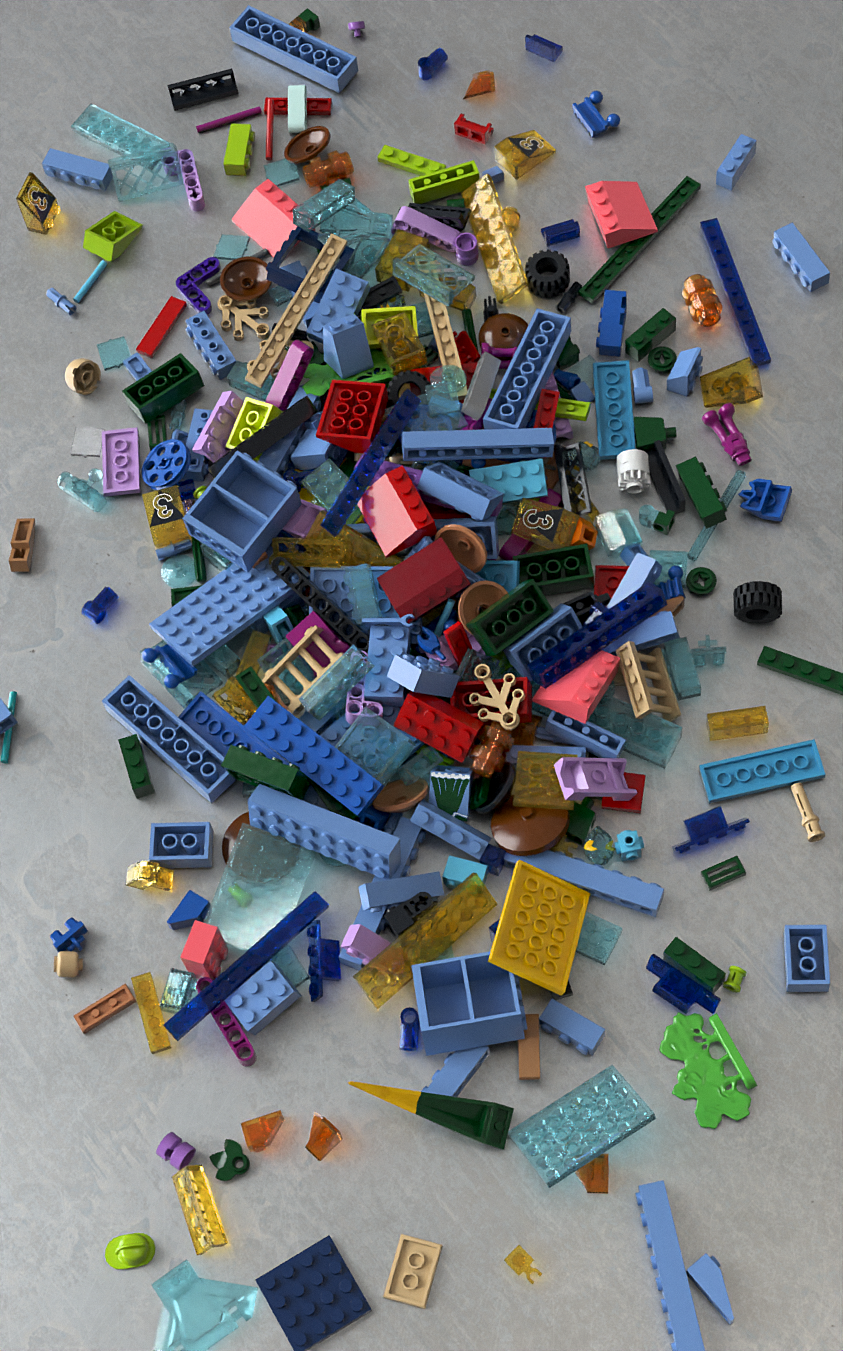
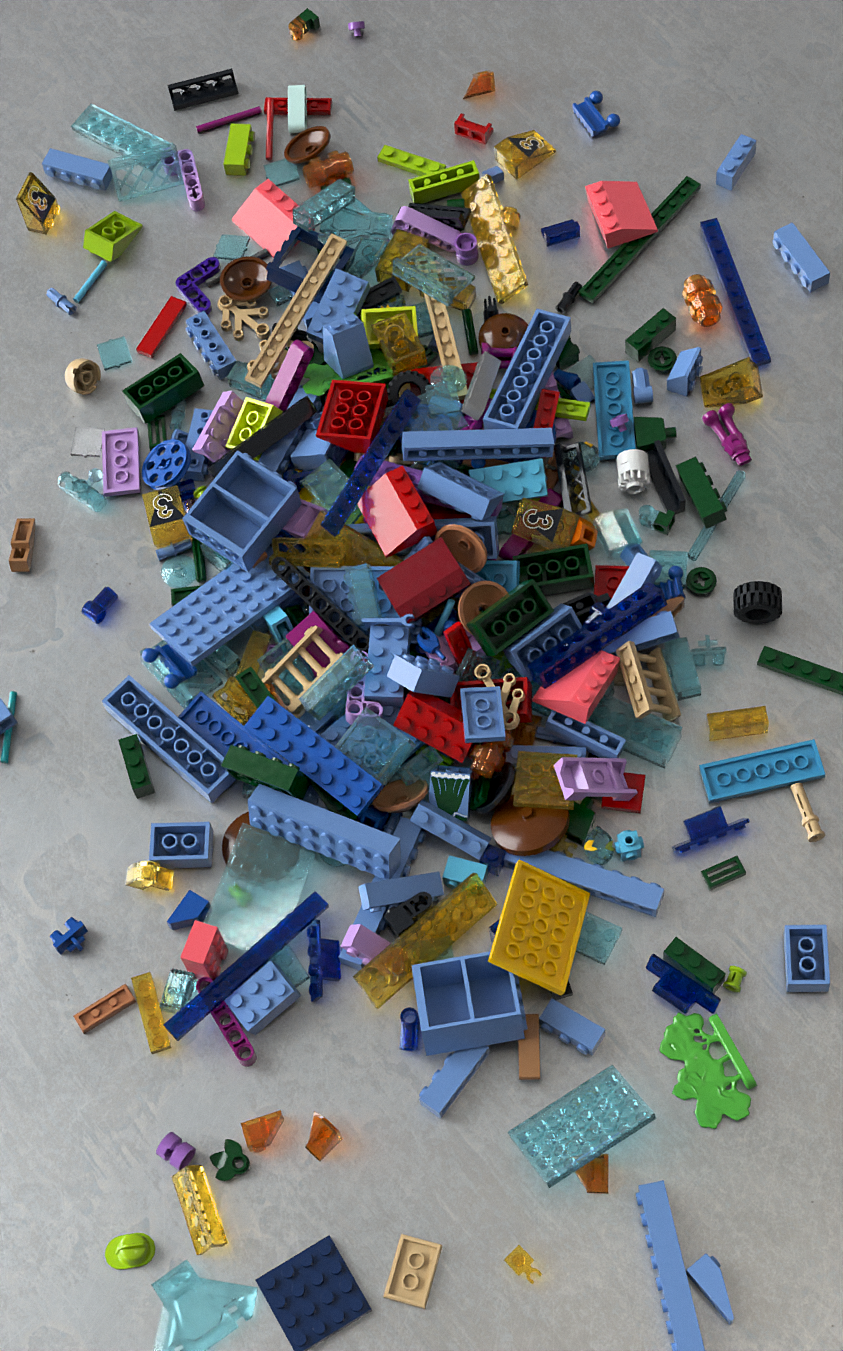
tan head [54,951,83,978] -> none
medium blue plate [123,352,152,381] -> none
medium blue brick [229,5,359,93] -> none
dark green plate [348,1081,514,1150] -> none
clear blue piece [418,48,448,80] -> none
red hinge [453,331,481,364] -> none
clear blue panel [525,34,563,62] -> none
black tyre [525,249,570,298] -> none
blue wedge [596,290,627,357] -> none
blue plate [738,479,792,522] -> none
none -> medium blue plate [460,686,506,743]
none -> medium lavender tile [609,413,629,432]

